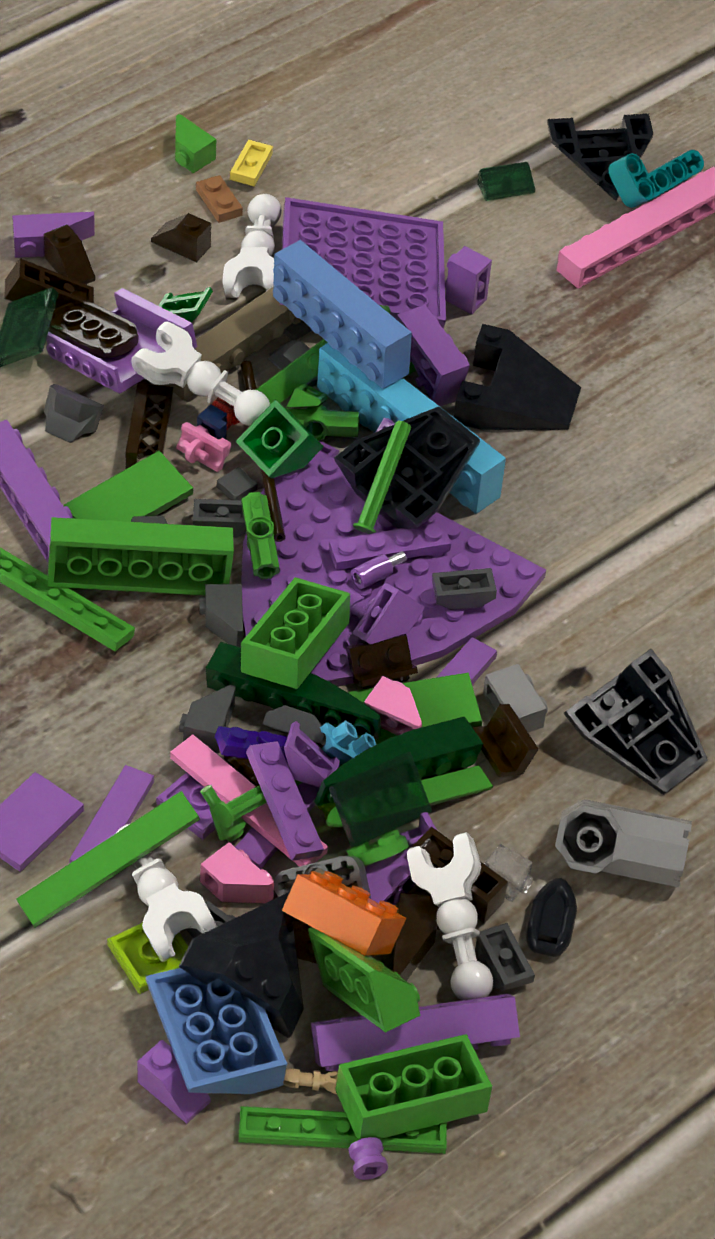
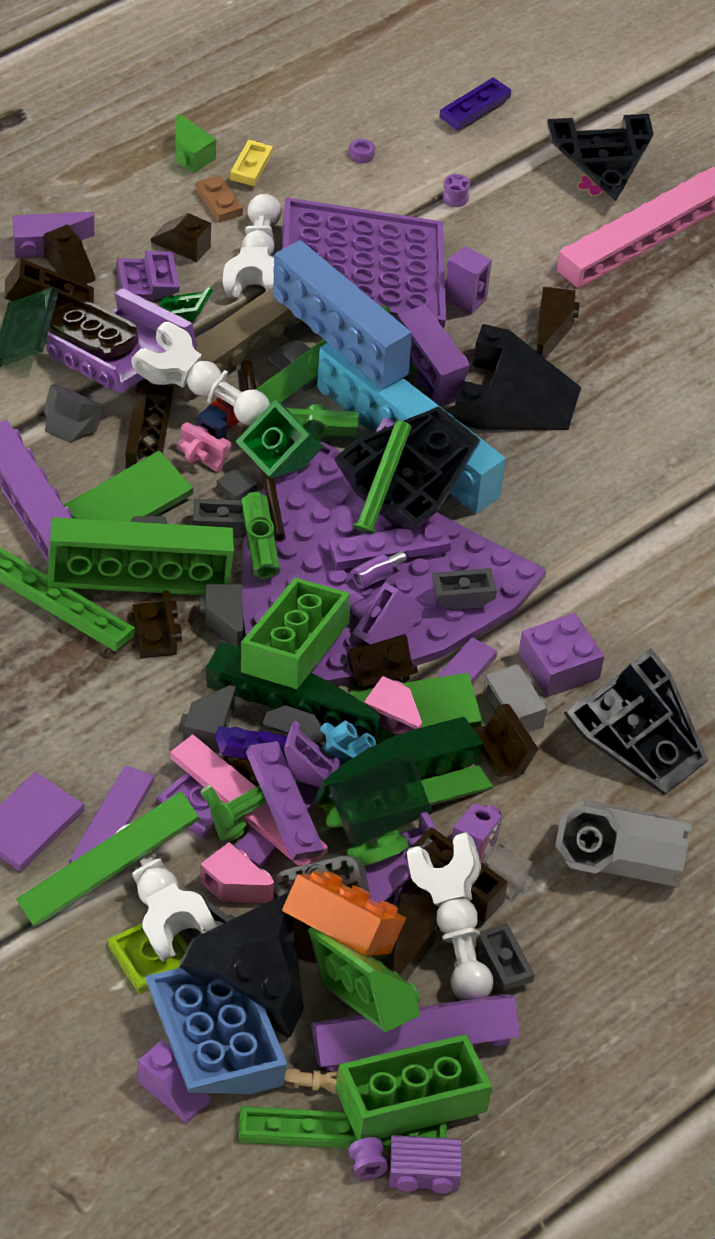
bright green slope [287,384,328,408] -> none
clear green slope [477,162,535,201] -> none
black piece [526,878,577,957] -> none
teal beam [608,150,704,208] -> none
none -> medium lavender slope [116,251,180,301]
none -> dark brown bracket [132,590,182,658]
none -> medium lavender tile [349,139,375,163]
none -> medium lavender brick [389,1135,461,1194]
none -> dark purple plate [439,77,511,130]
none -> medium lavender wheel [443,174,470,207]
none -> medium lavender torso [451,803,502,864]
none -> medium lavender brick [518,613,604,697]
none -> dark brown slope [536,287,580,359]
none -> dark pink sticker [577,174,605,196]

